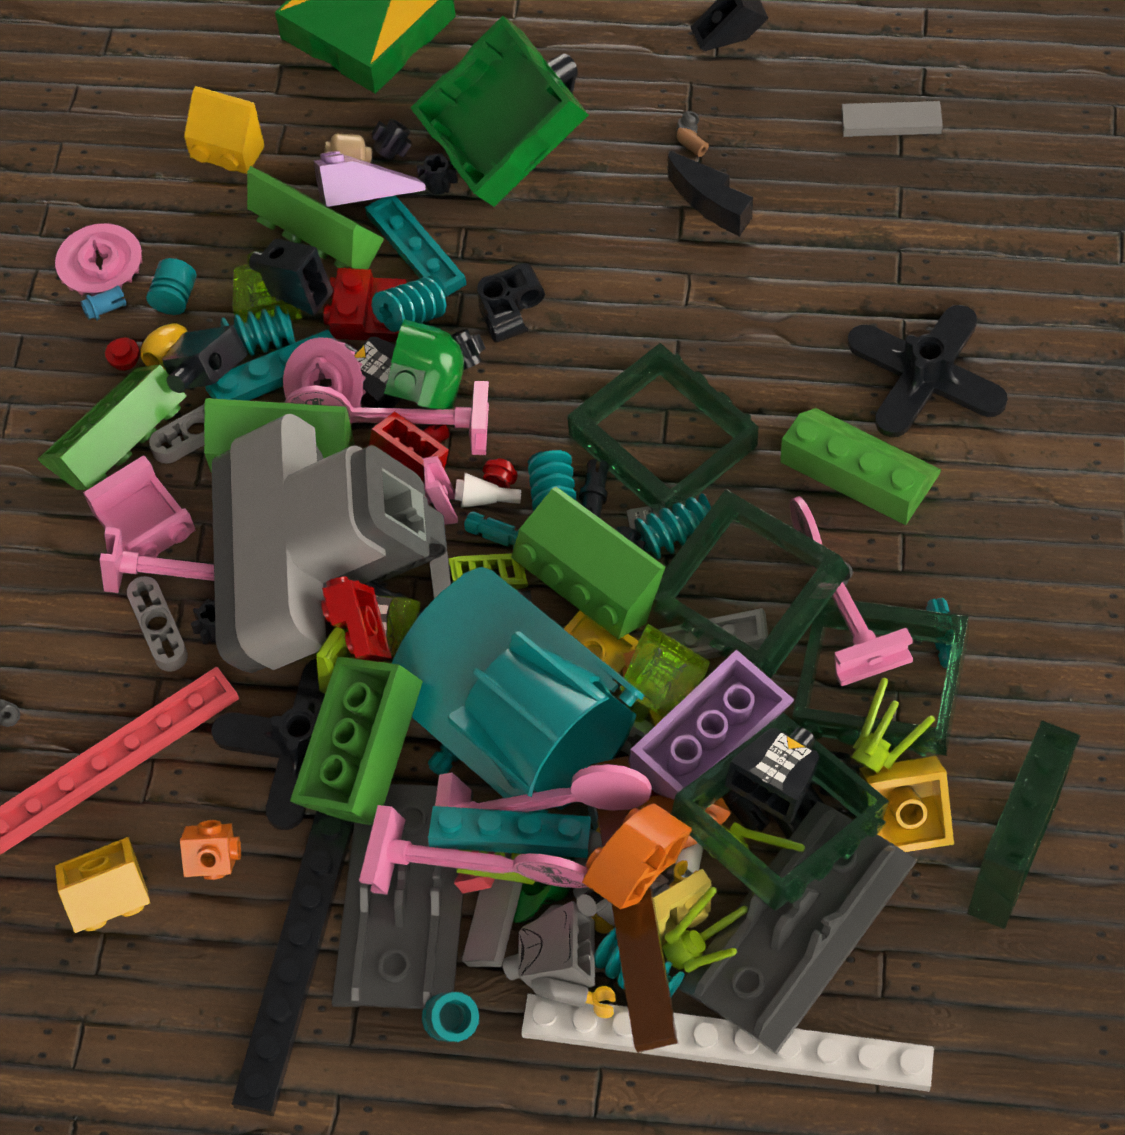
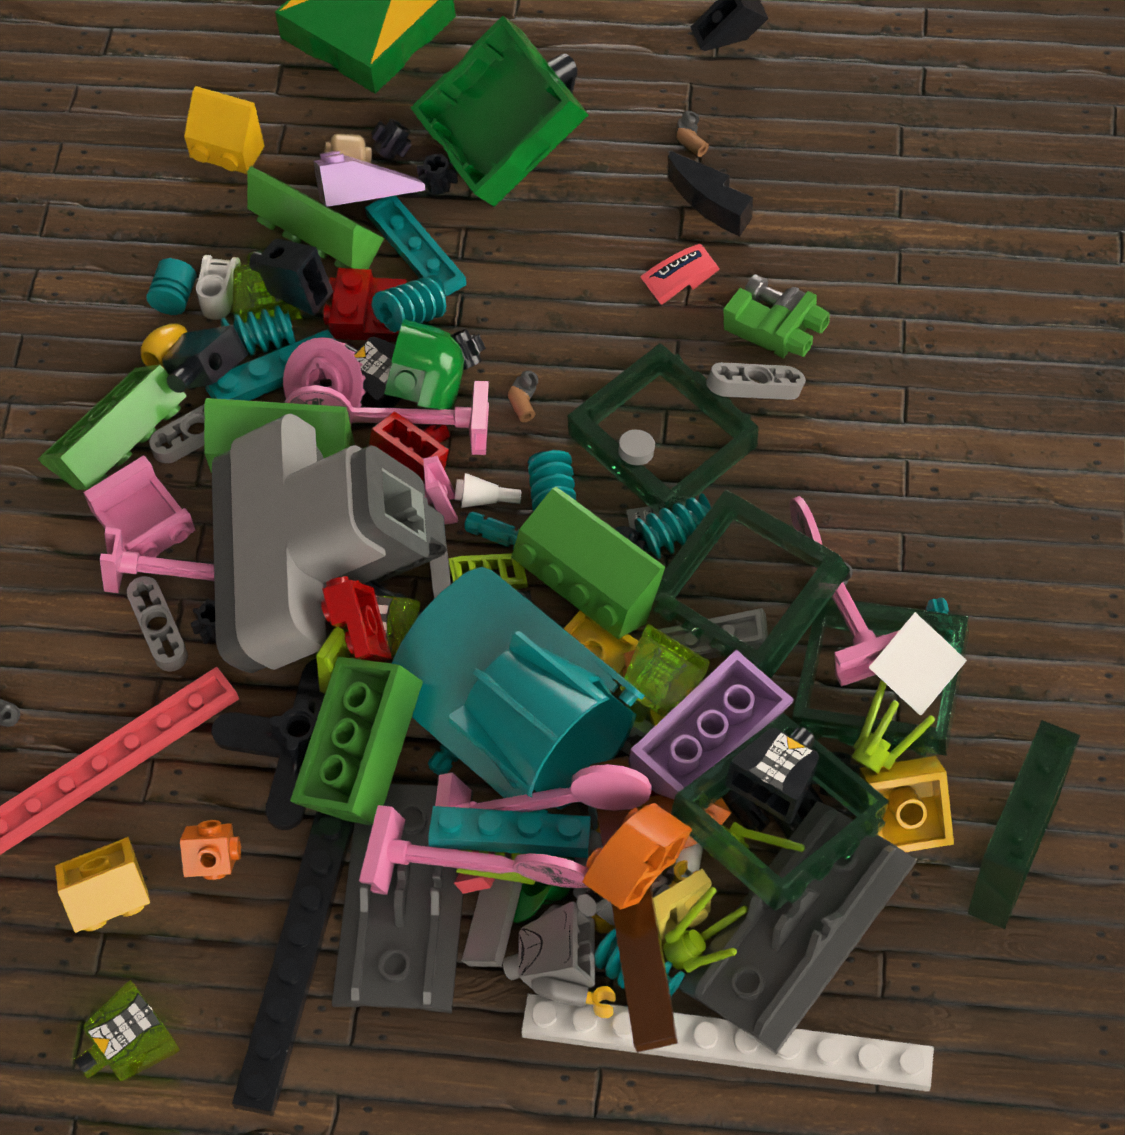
bright pink gear [55,224,143,296] -> none
dark azure pin [80,285,127,320] -> none
red plate [105,338,140,371] -> none
teal piece [422,992,479,1042] -> none
black piece [477,263,545,343] -> none
red plate [483,458,518,488] -> none
black pin [579,459,610,518] -> none
bright green slope [780,408,941,525] -> none
light grey tile [841,101,943,137] -> none
black piece [848,305,1008,437] -> none
none -> torso [74,980,180,1081]
none -> white piece [196,255,241,320]
none -> arm [508,371,539,422]
none -> light grey tile [618,430,655,465]
none -> coral slope [640,243,720,305]
none -> light grey beam [706,363,806,400]
none -> bright green hips [723,274,830,358]
none -> white sticker [869,612,967,716]

